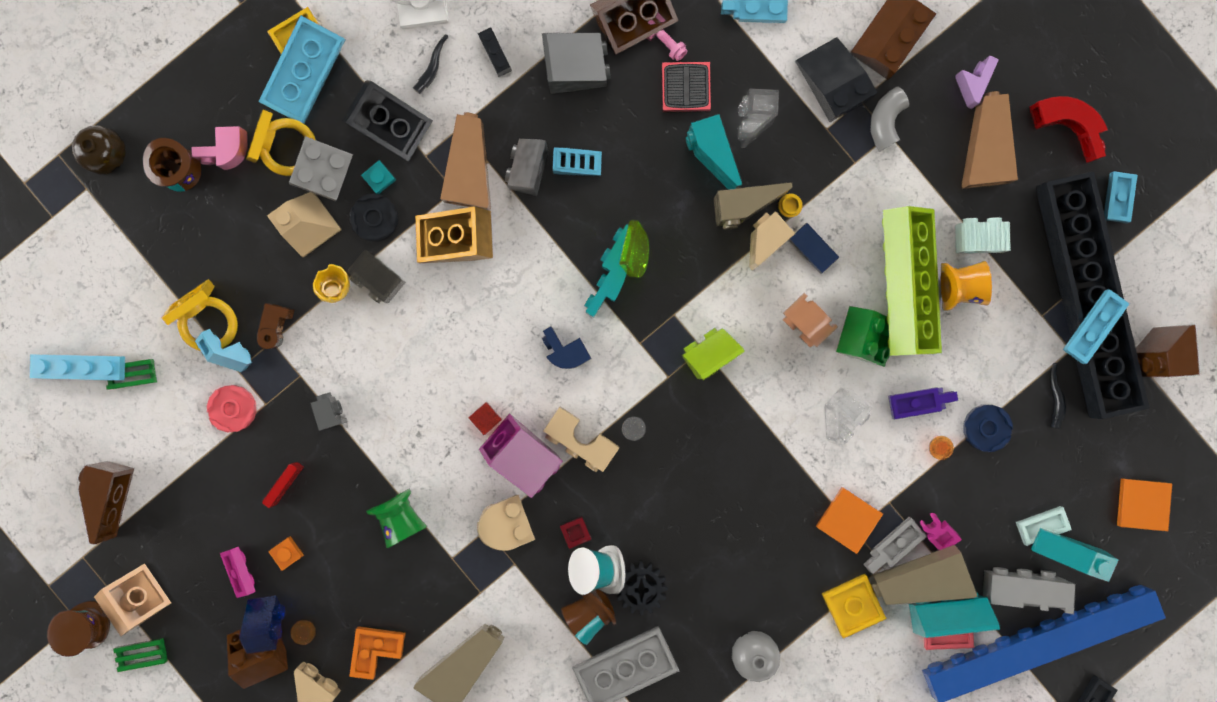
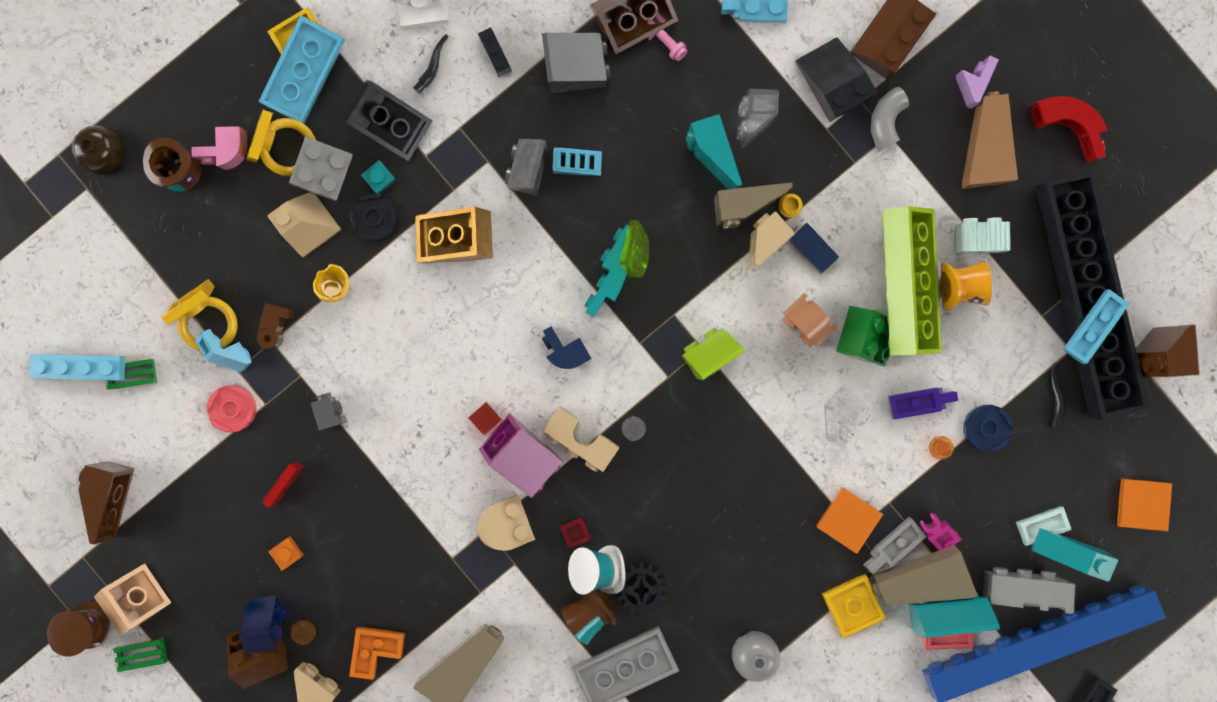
dark pink plate [220,547,256,598] -> none
clear smoke brick [347,249,406,304] -> none
green hat [366,488,427,548] -> none
medium nougat slope [440,112,491,211] -> none
tile [662,62,711,112] -> none
medium azure plate [1104,171,1138,223] -> none

